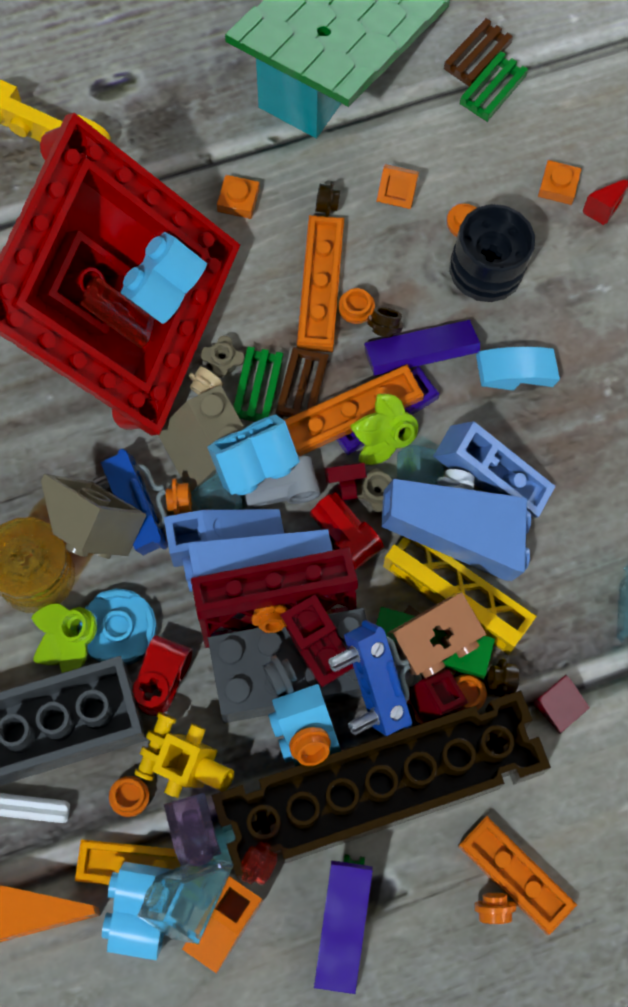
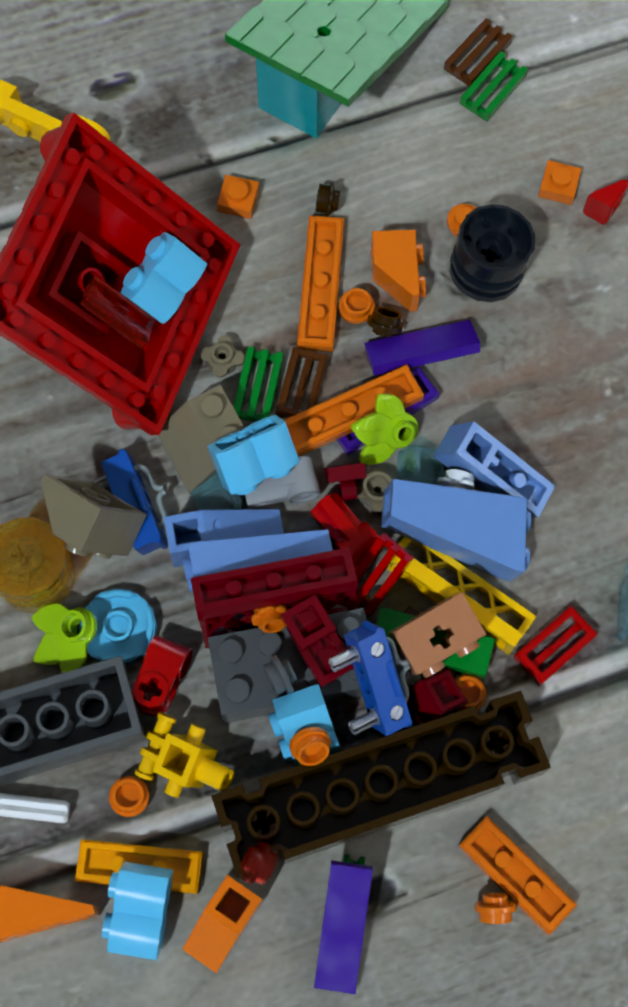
clear light blue slope [137,858,234,944] -> none
clear purple slope [164,793,222,866] -> none
orange plate [166,478,192,515] -> none
tan plate [189,366,223,395] -> none
orange plate [376,164,419,209] -> none
medium azure slope [476,347,560,391] -> none
dark brown plate [487,659,519,697] -> none
slope [534,674,590,734] -> none
none -> red tile [355,533,414,616]
none -> orange slope [371,230,426,311]
none -> red tile [513,606,598,687]

